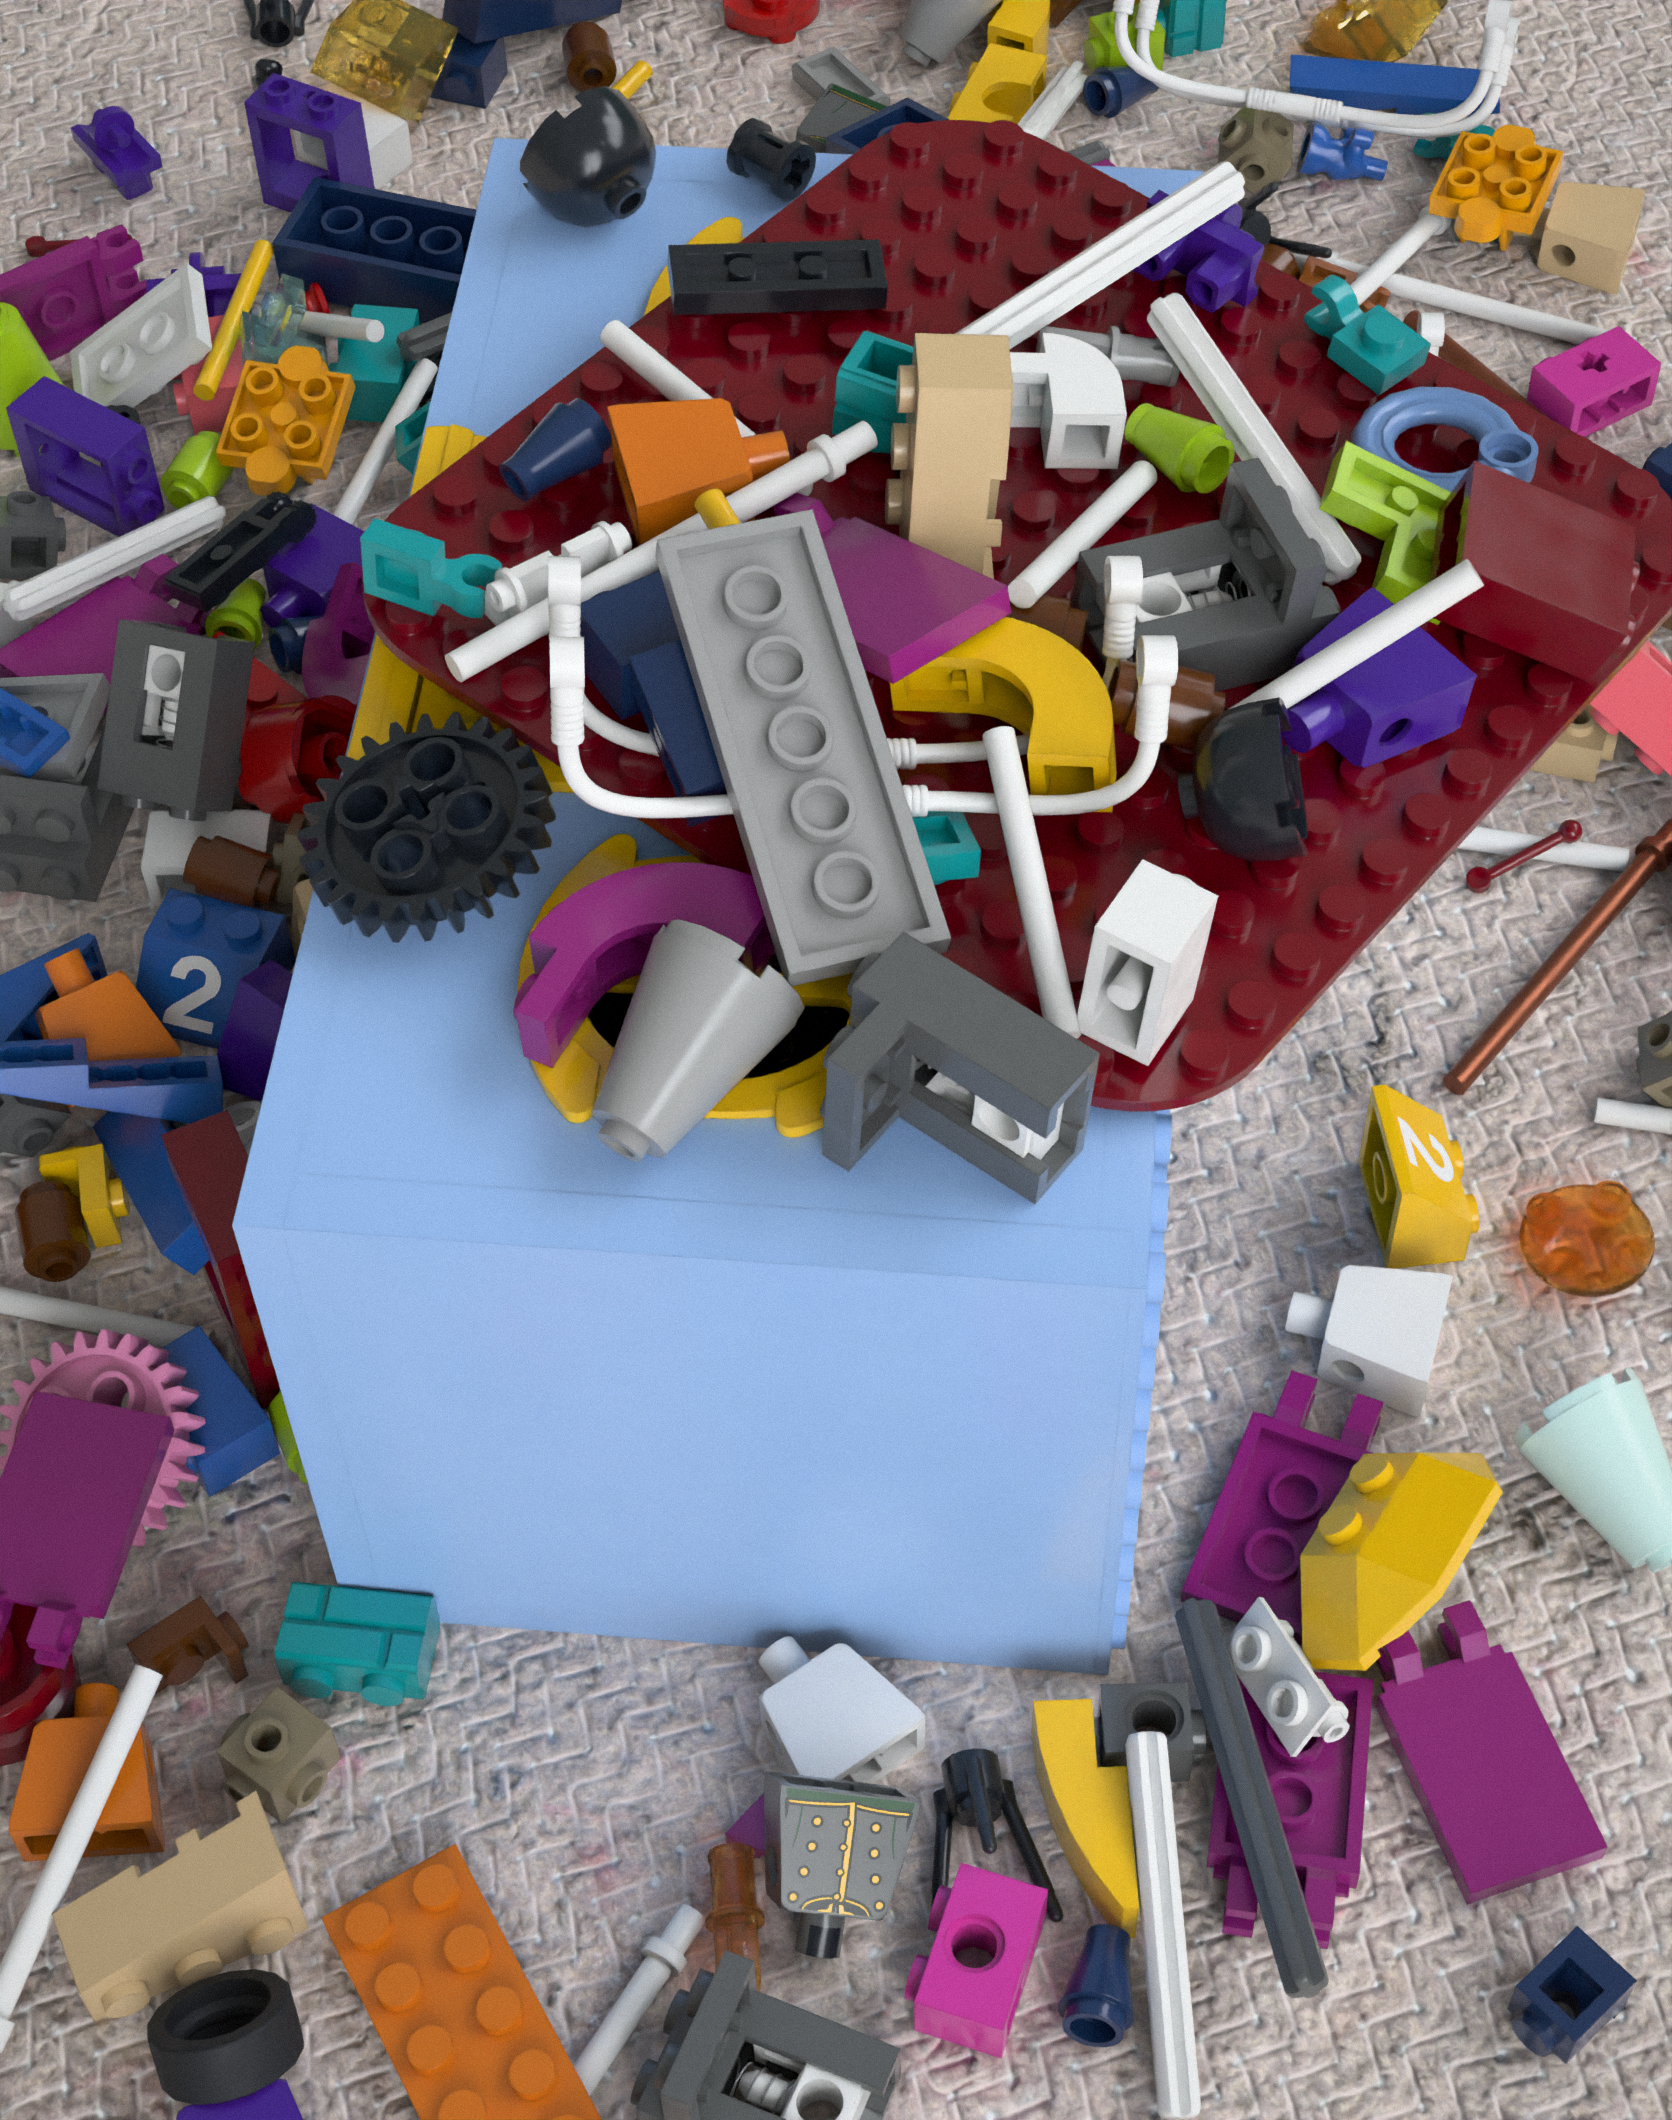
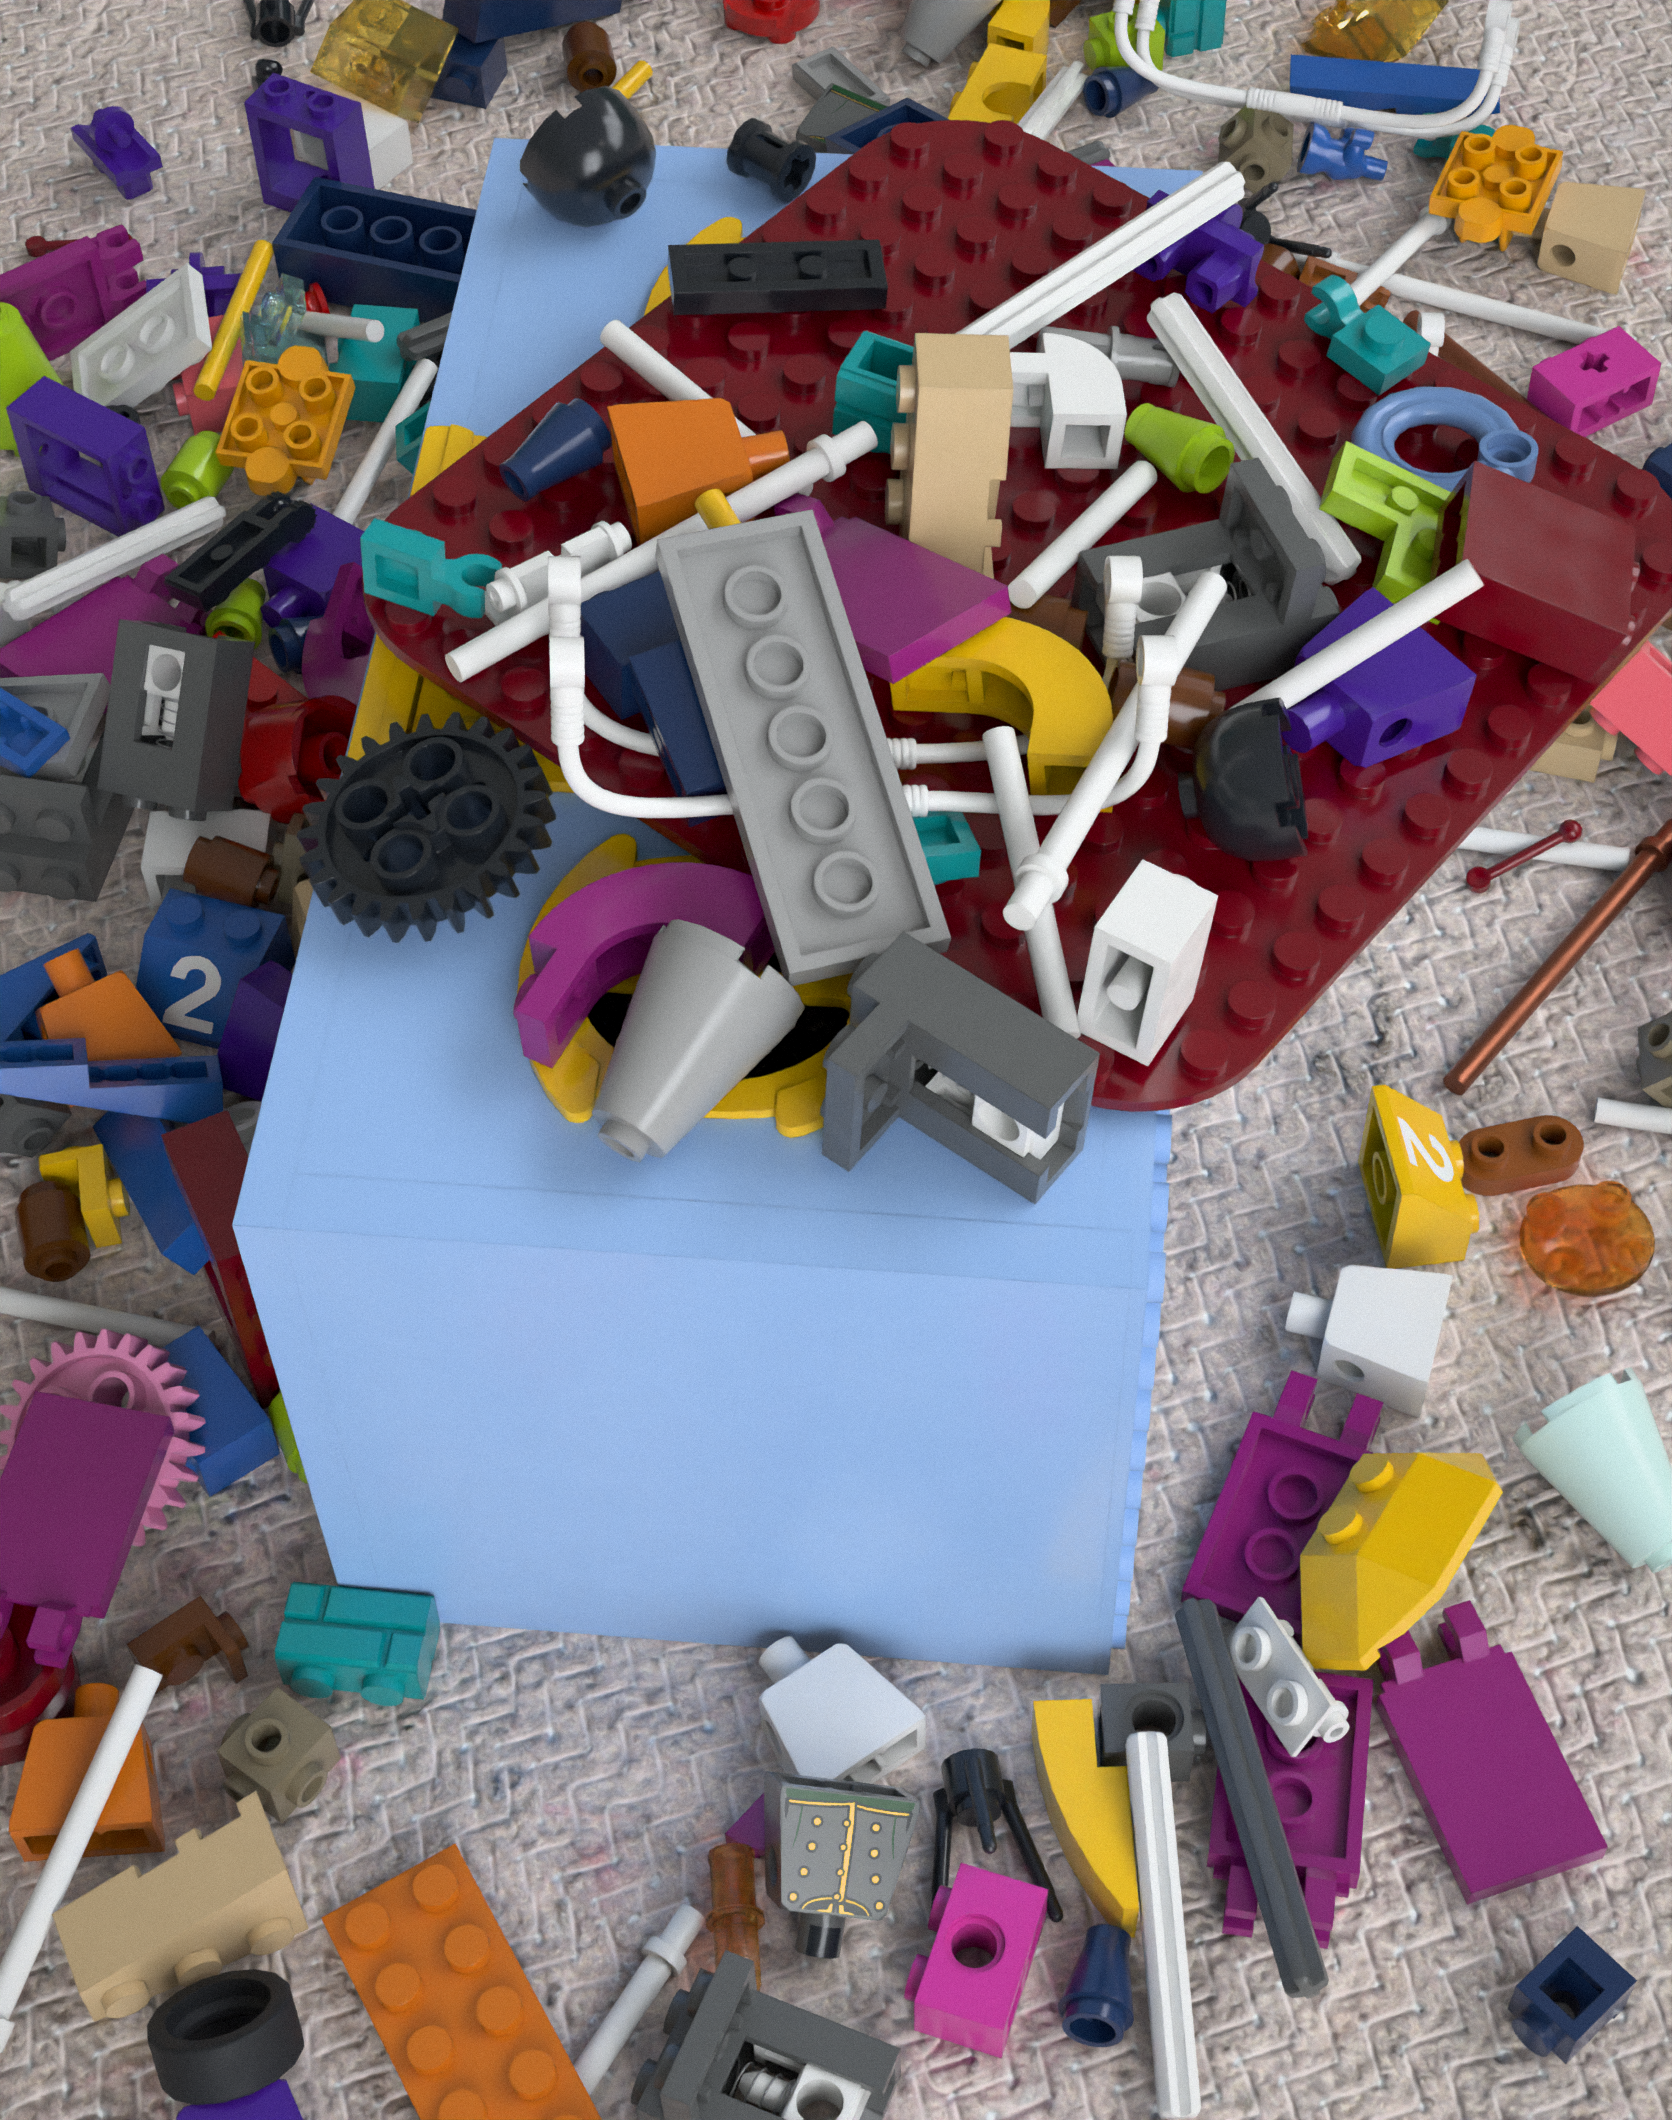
none -> white bar [1003,572,1227,931]
none -> dark orange plate [1459,1115,1584,1196]

